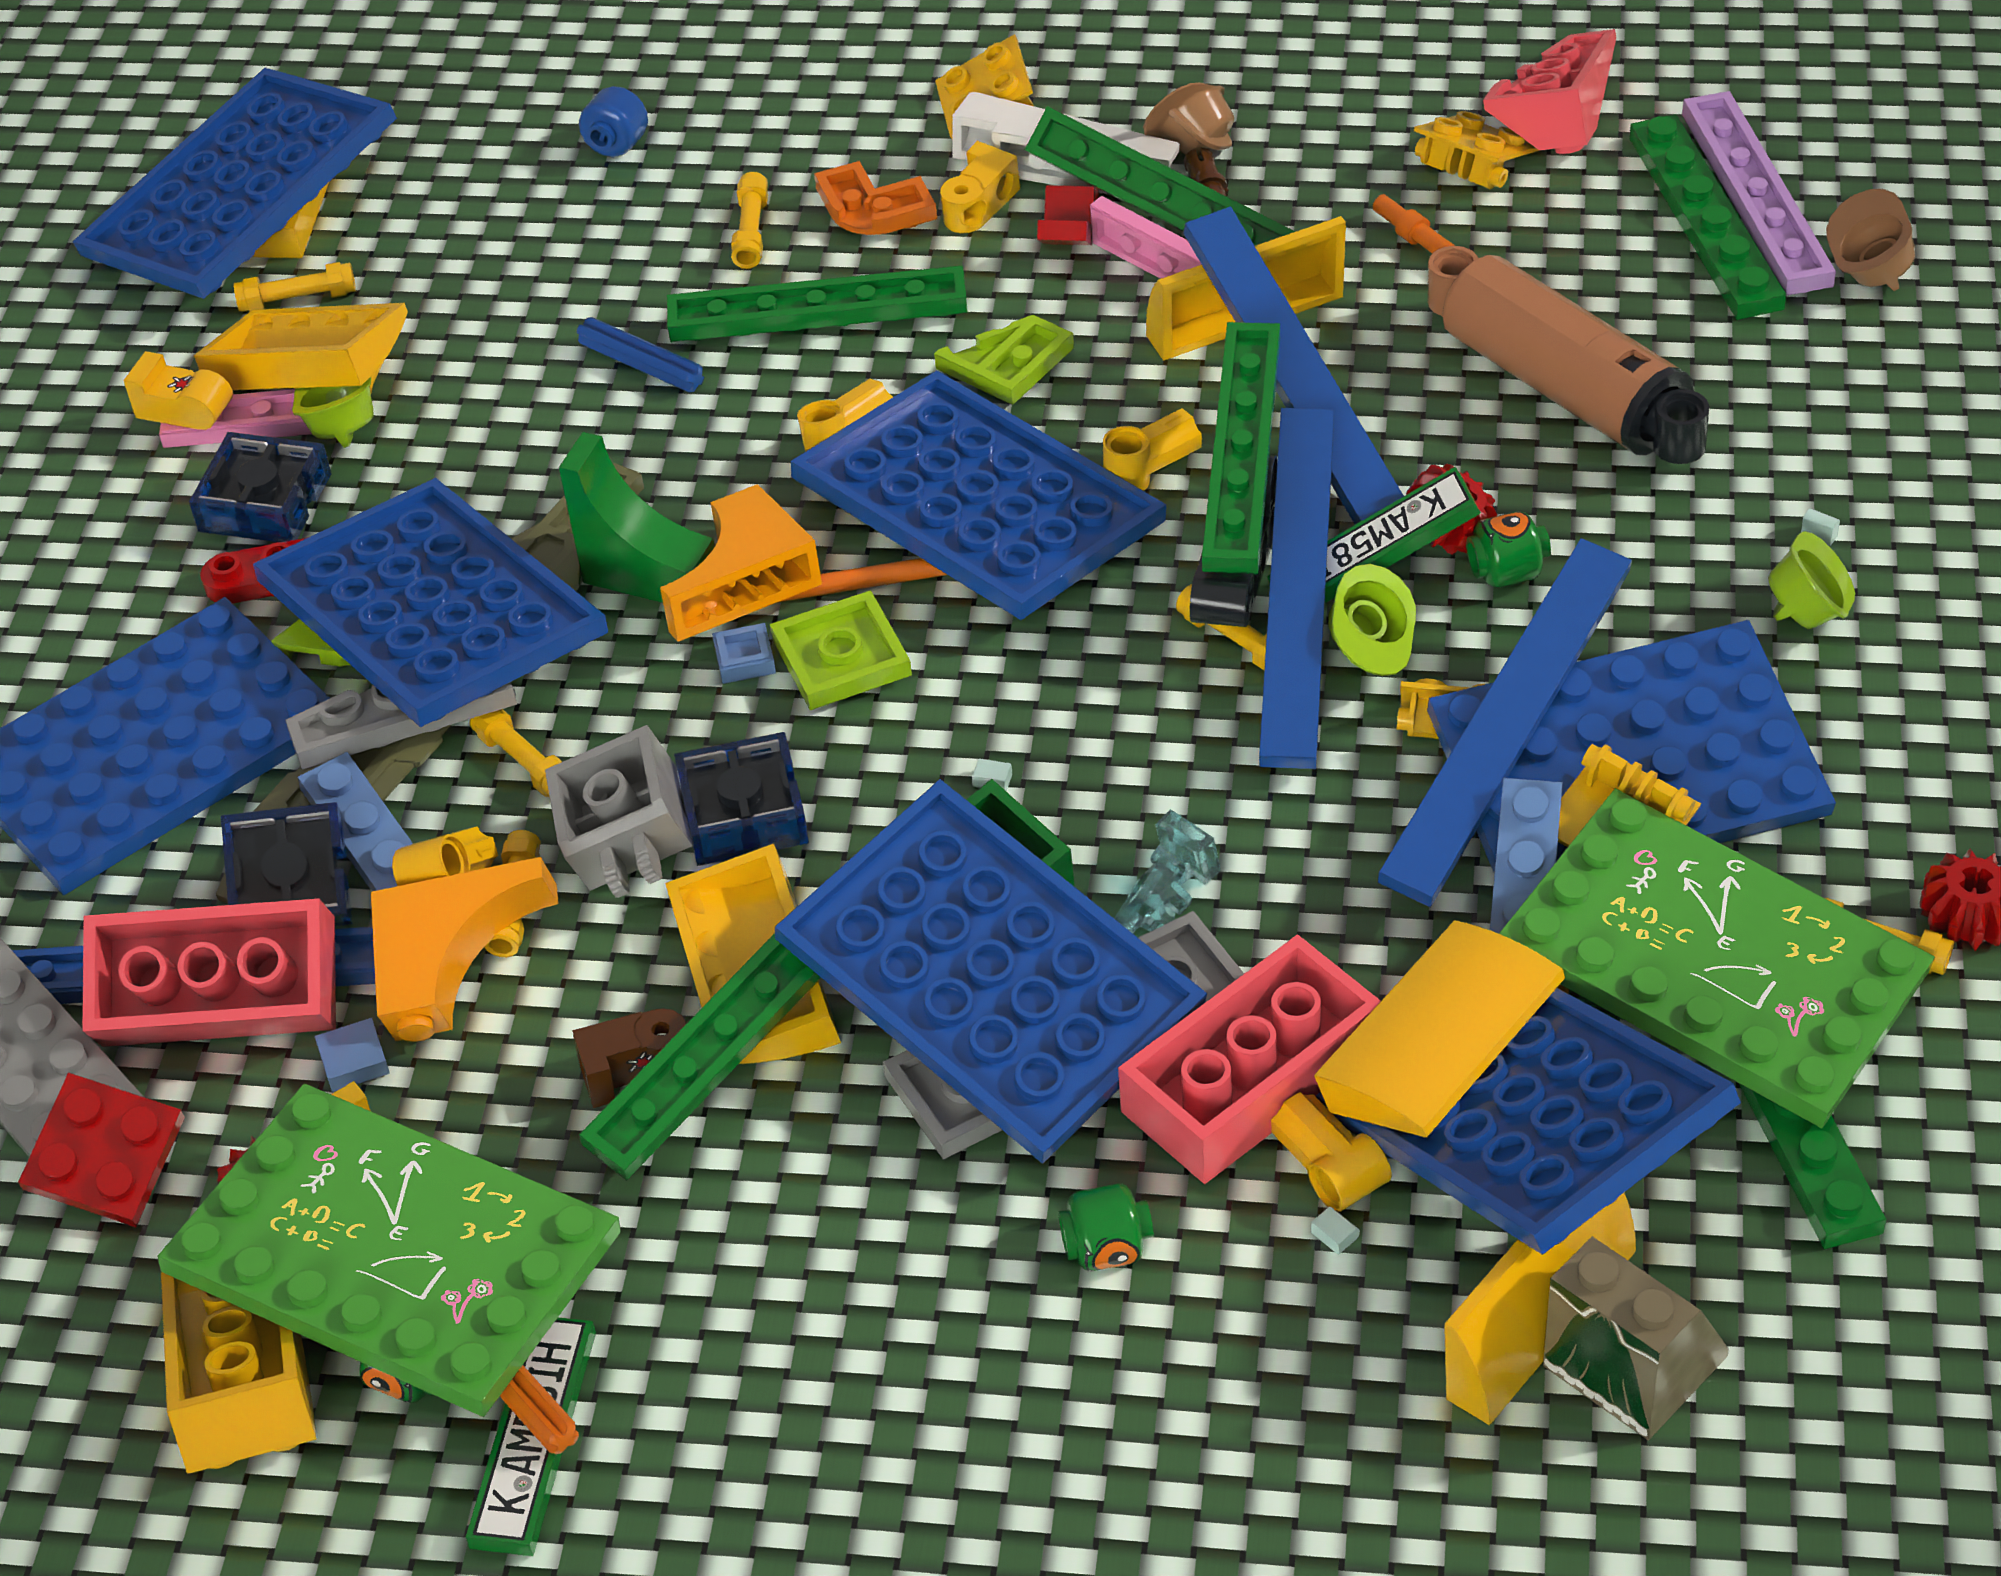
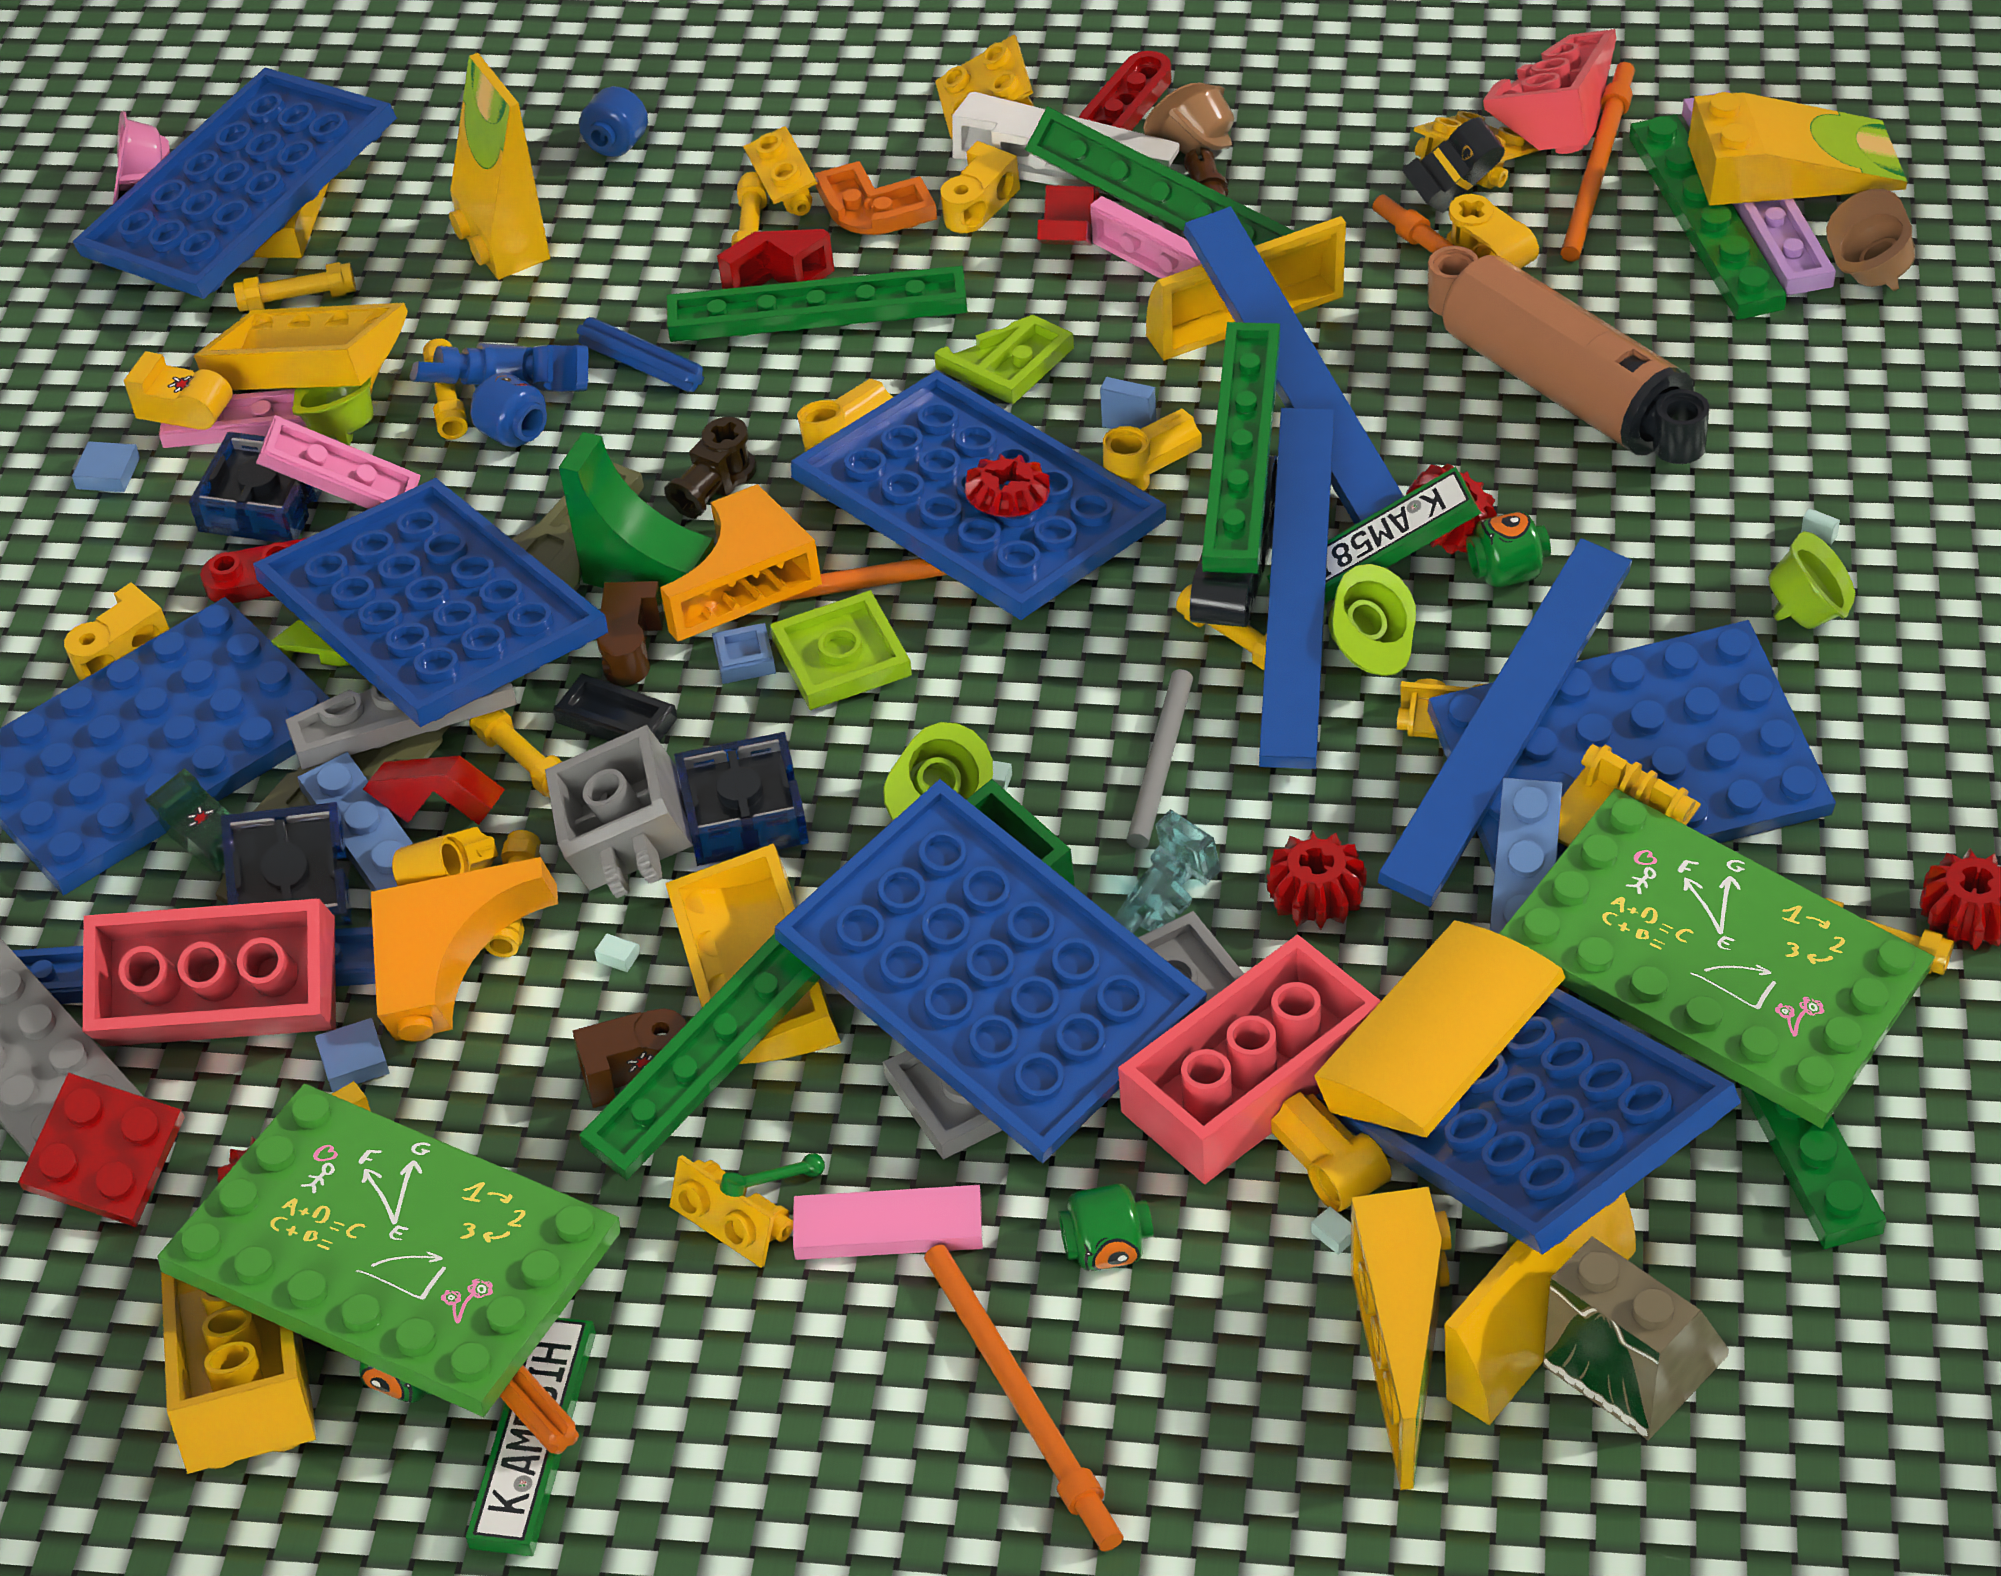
none -> yellow leg [64,582,169,681]
none -> medium blue tile [72,441,140,492]
none -> bright pink piece [113,111,170,204]
none -> clear green leg [145,768,238,873]
none -> bright pink tile [256,415,421,509]
none -> red slope [363,755,505,825]
none -> blue piece [410,343,589,392]
none -> yellow bar [423,339,468,439]
none -> yellow slope [449,53,550,280]
none -> blue head [470,372,547,448]
none -> black tile [553,673,677,742]
none -> light aqua piece [594,933,640,972]
none -> reddish brown leg [597,581,664,686]
none -> dark brown connector [664,417,757,519]
none -> yellow hinge [669,1155,793,1268]
none -> red slope [717,229,835,289]
none -> green hinge [720,1153,825,1197]
none -> yellow hinge [743,126,817,216]
none -> bright pink tile [793,1185,983,1260]
none -> lime piece [883,722,993,820]
none -> orange bar [924,1245,1123,1551]
none -> red gear [965,454,1050,517]
none -> red plate [1079,51,1172,131]
none -> medium blue tile [1100,377,1157,429]
none -> light grey bar [1126,669,1193,849]
none -> red gear [1267,829,1367,930]
none -> yellow slope [1351,1187,1451,1490]
none -> black leg [1402,117,1505,213]
none -> yellow piece [1446,194,1539,269]
none -> orange bar [1560,62,1635,262]
none -> yellow slope [1688,92,1907,206]

